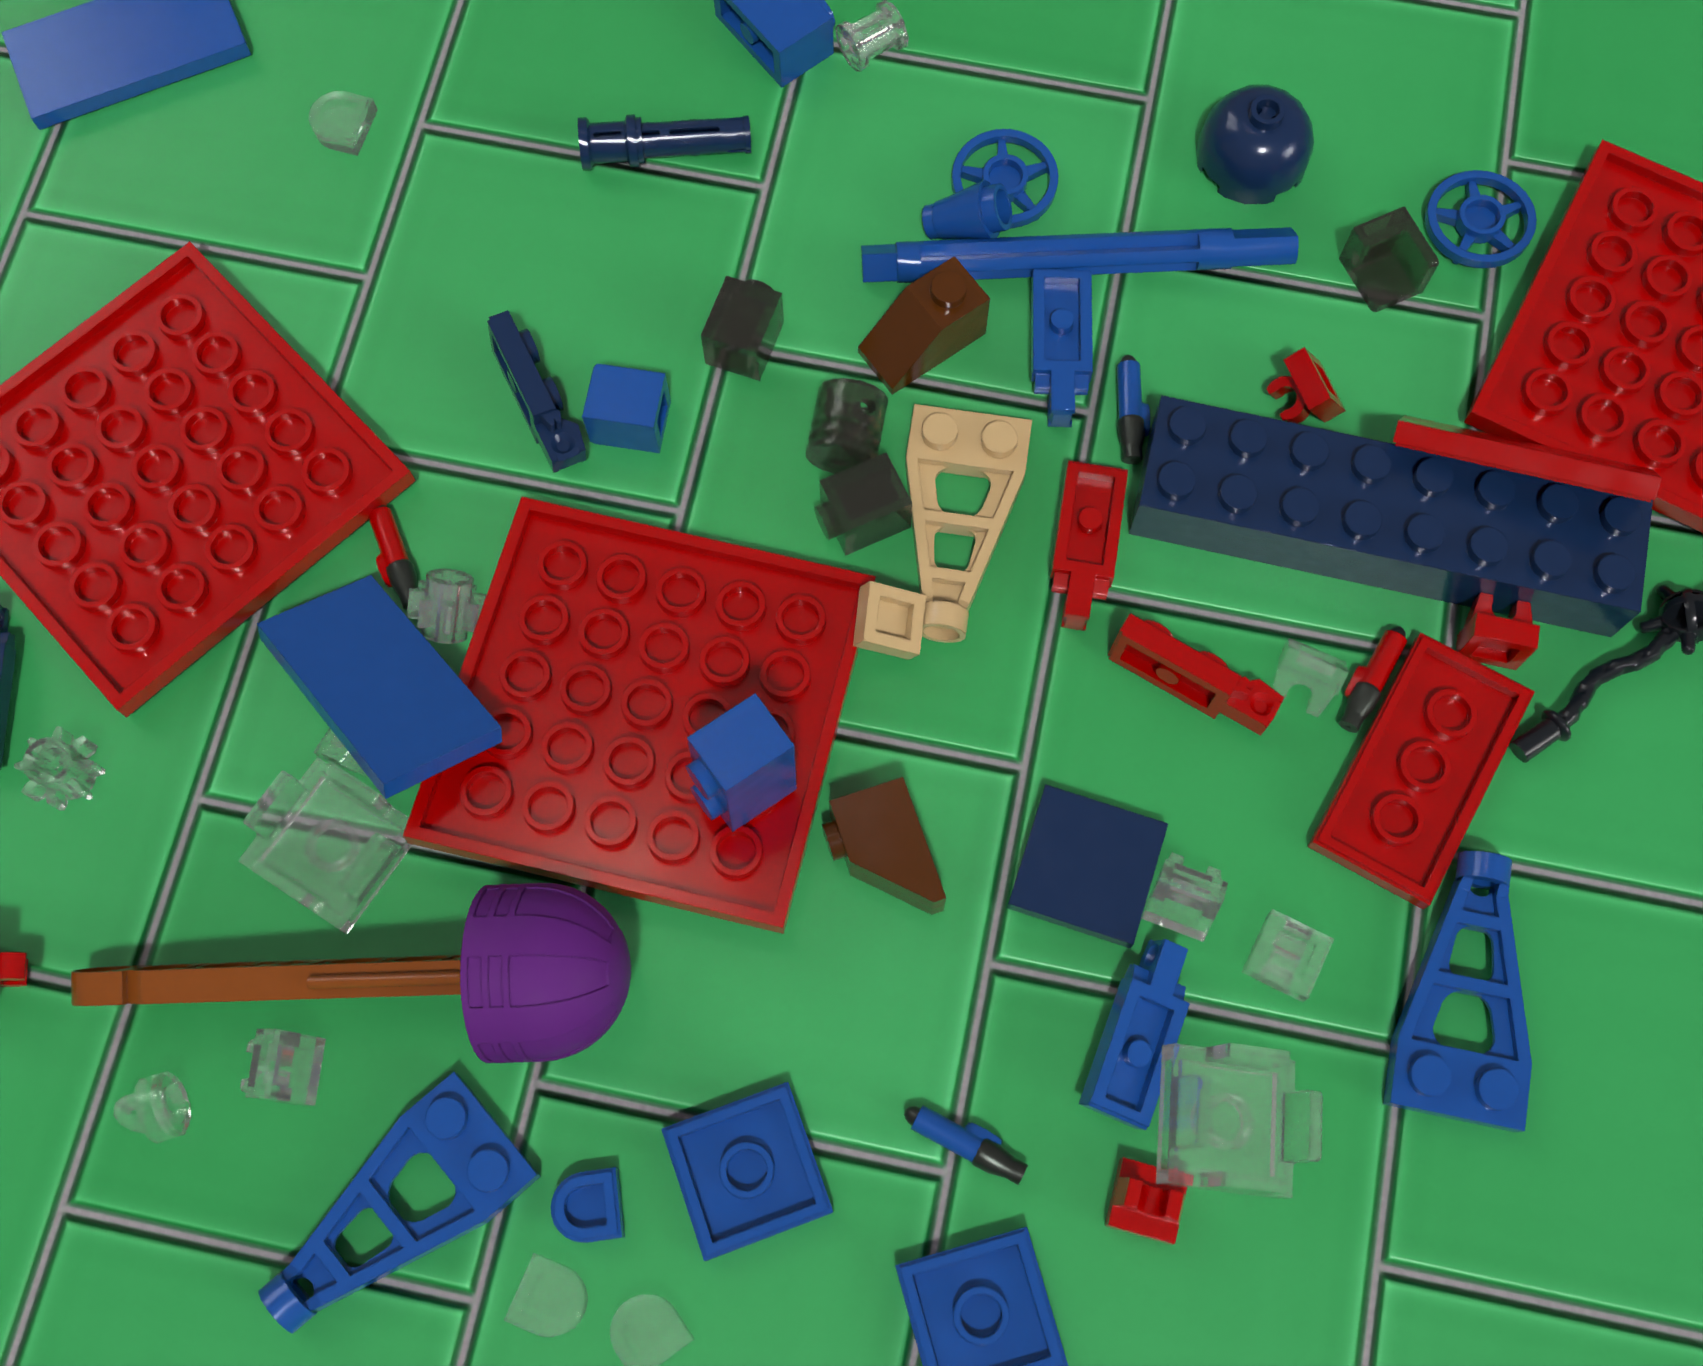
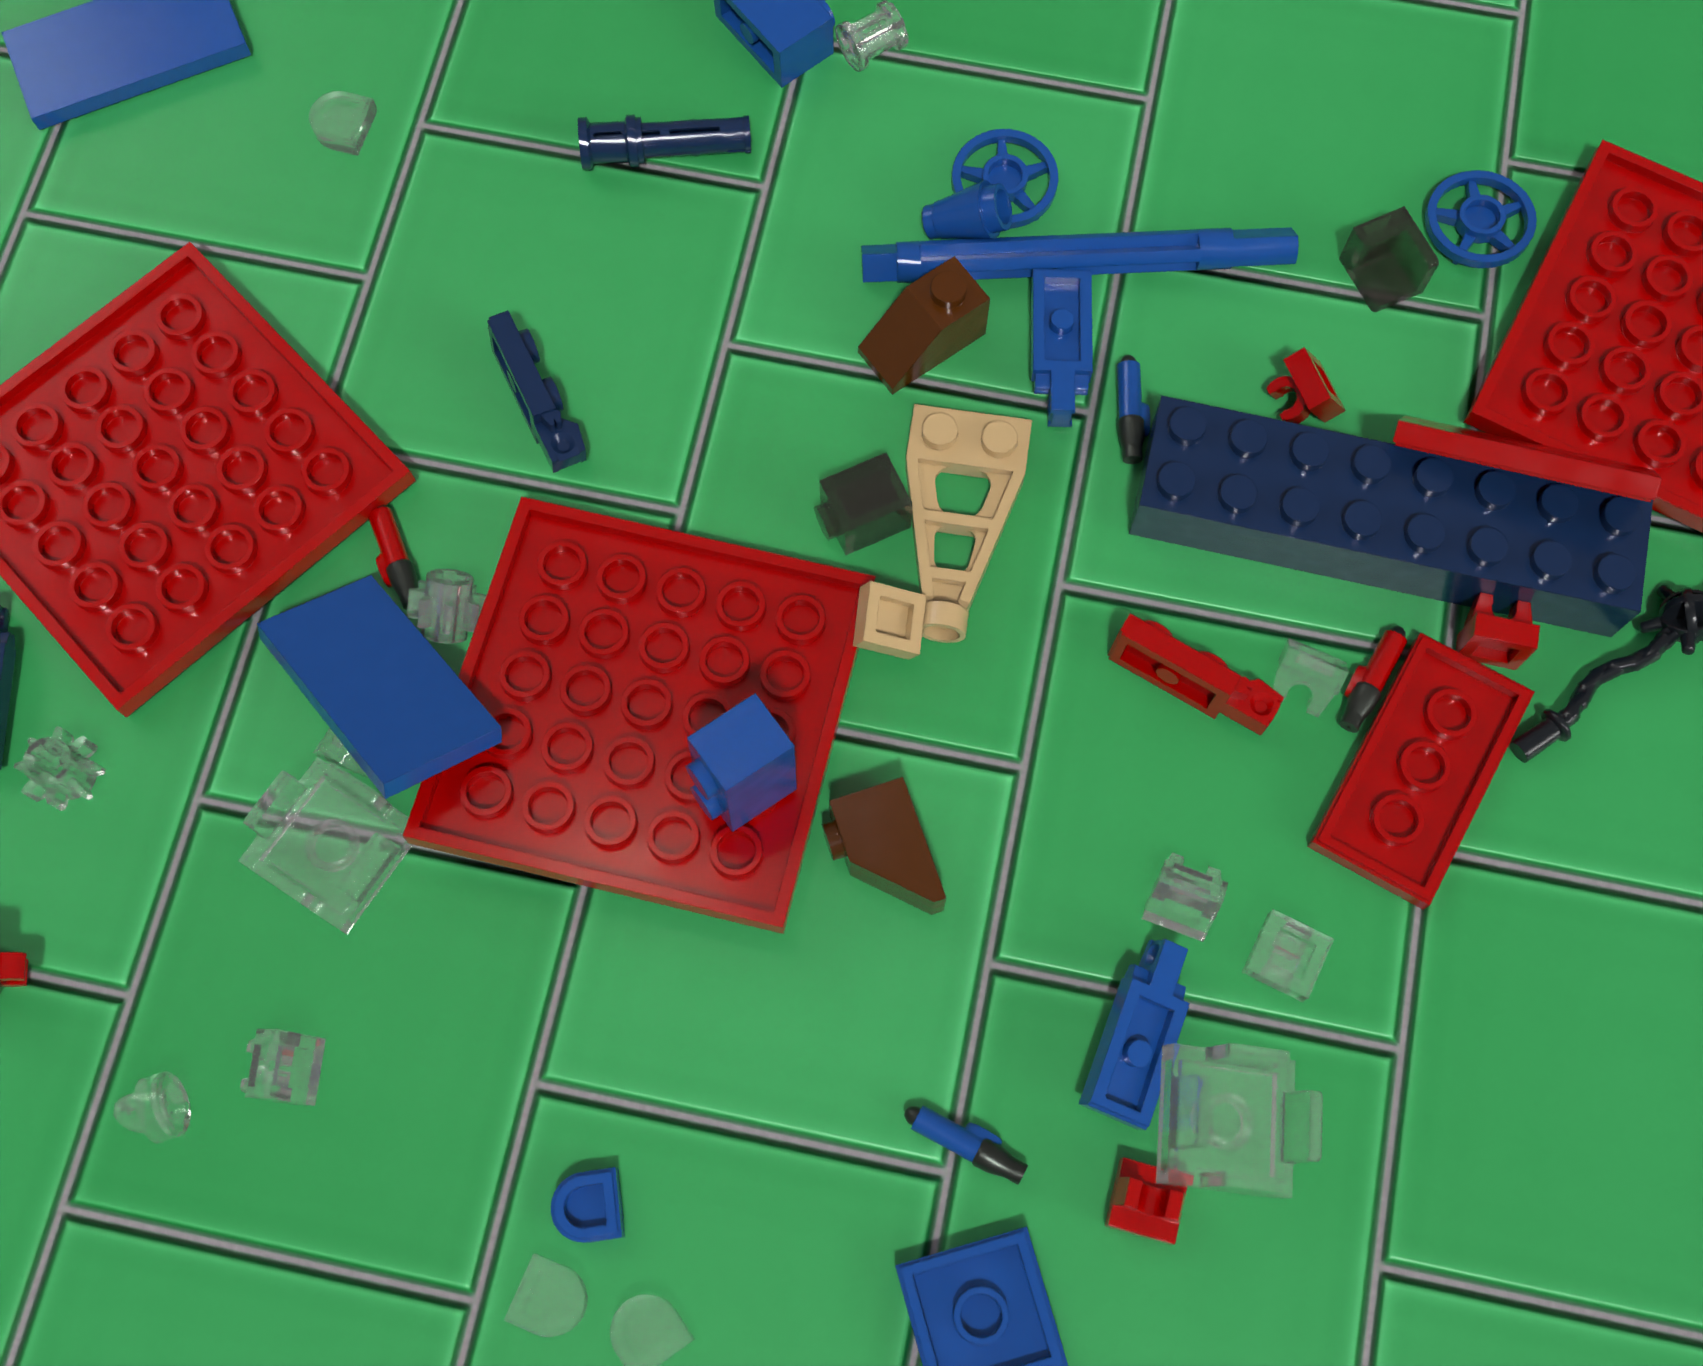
dark purple piece [71,883,631,1063] -> none
blue plate [258,1072,541,1334] -> none
blue panel [582,364,671,453] -> none
blue tile [661,1082,834,1261] -> none
clear smoke brick [701,276,784,381] -> none
clear smoke piece [806,378,888,476] -> none
dark blue tile [1007,784,1168,948] -> none
red hinge [1050,460,1128,631] -> none
dark blue cylinder [1196,85,1314,204] -> none
blue plate [1383,851,1532,1132] -> none

